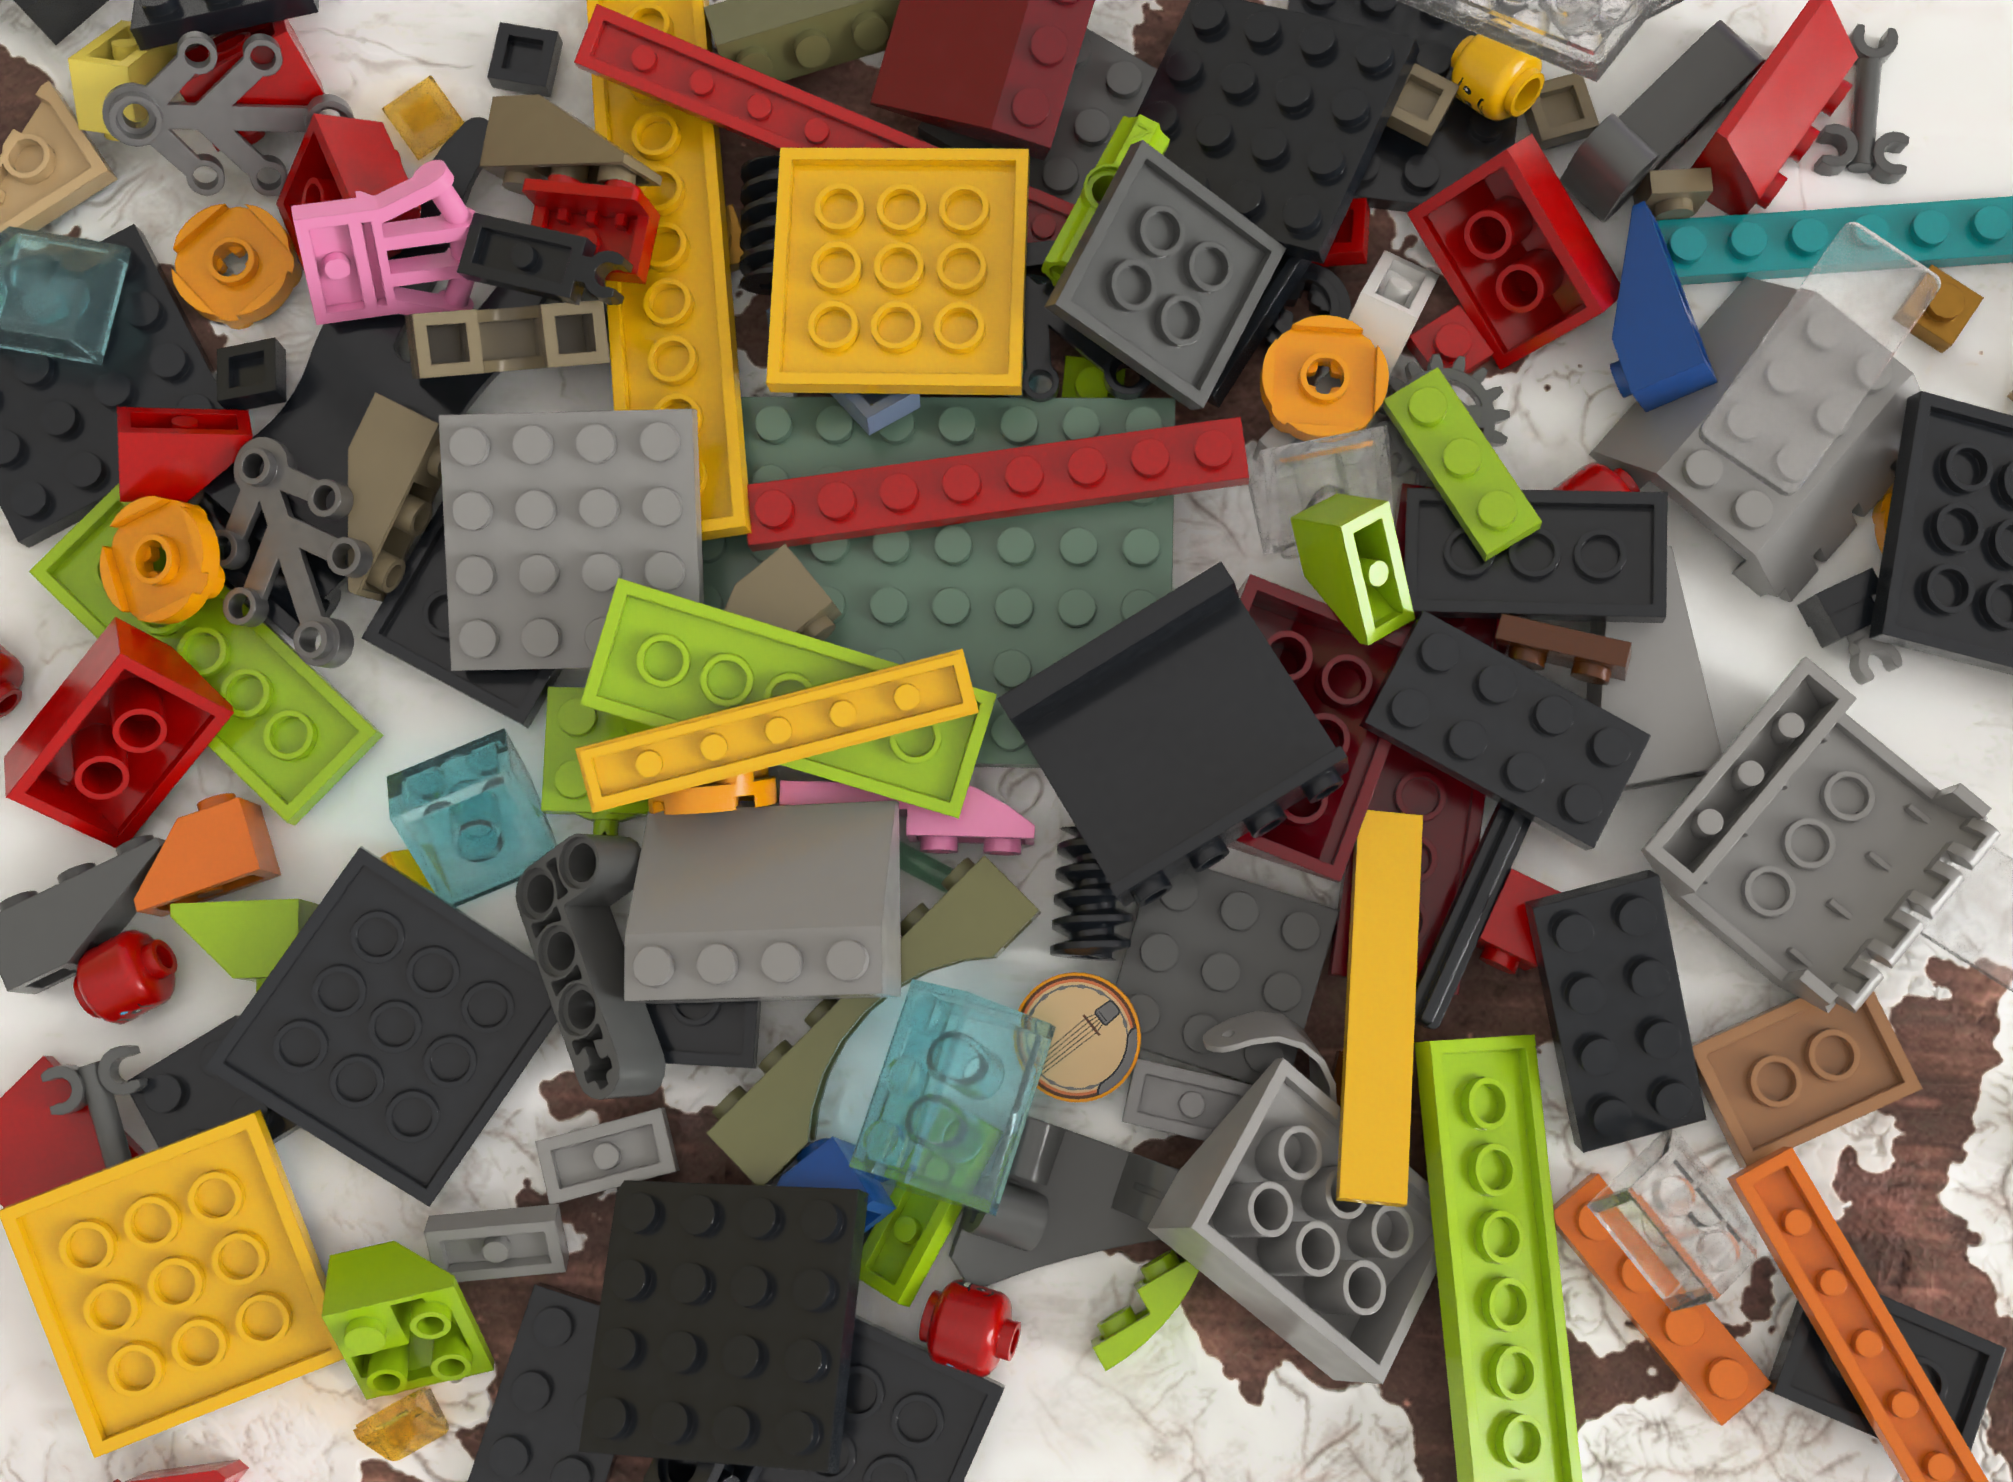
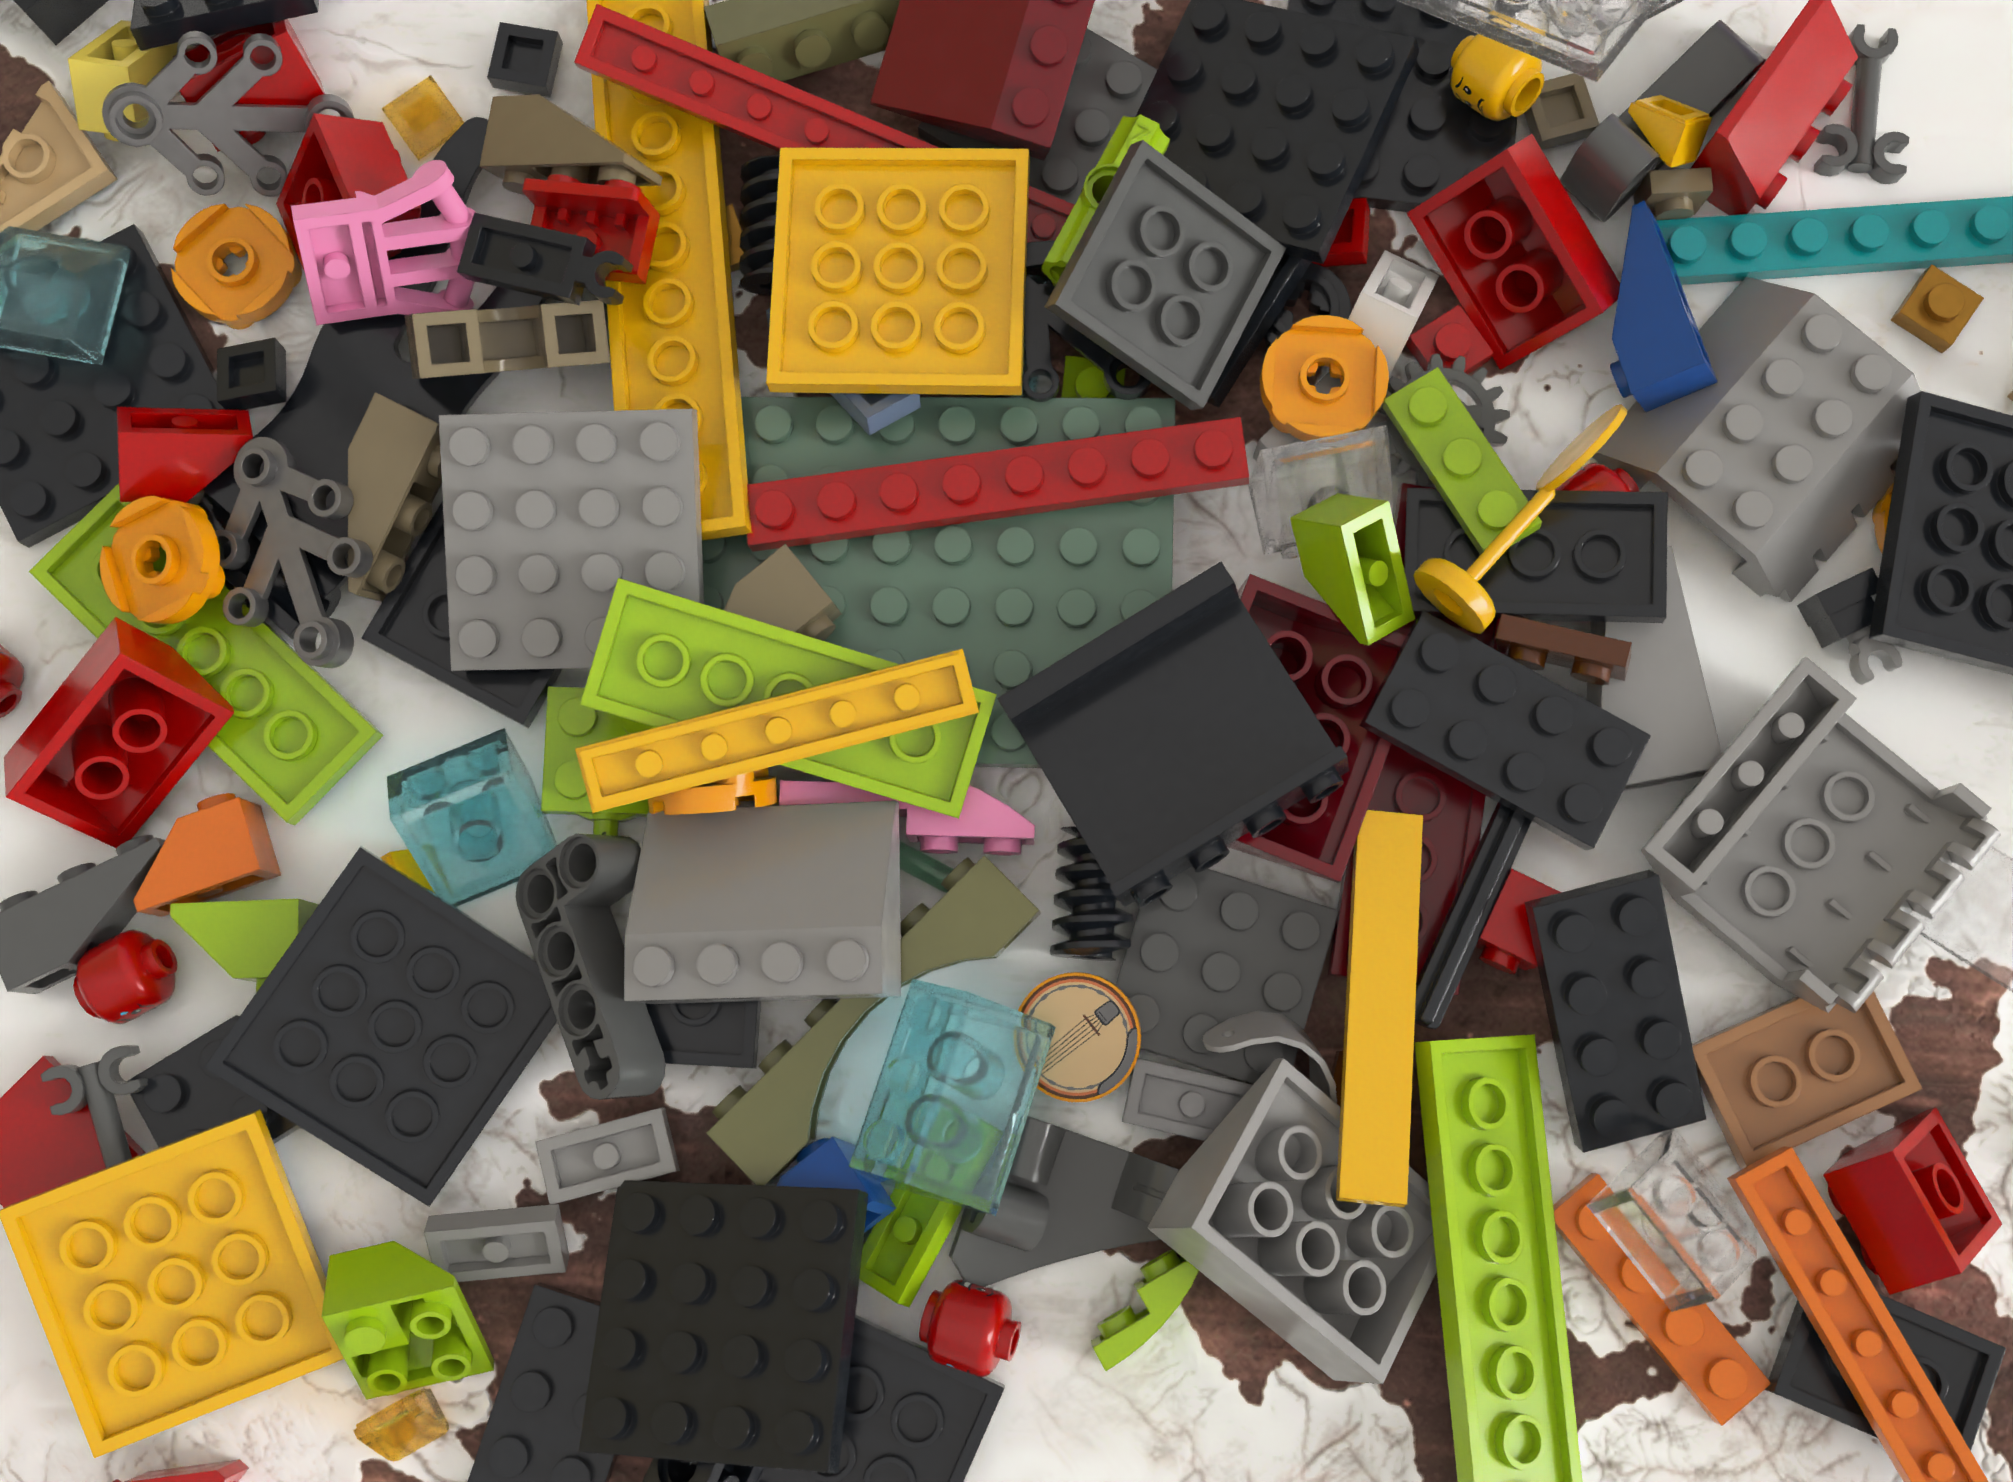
dark tan plate [1386,63,1459,147] -> none
clear piece [1699,222,1941,496] -> none
none -> yellow piece [1413,404,1627,634]
none -> yellow slope [1628,95,1712,168]
none -> red slope [1823,1107,2002,1295]

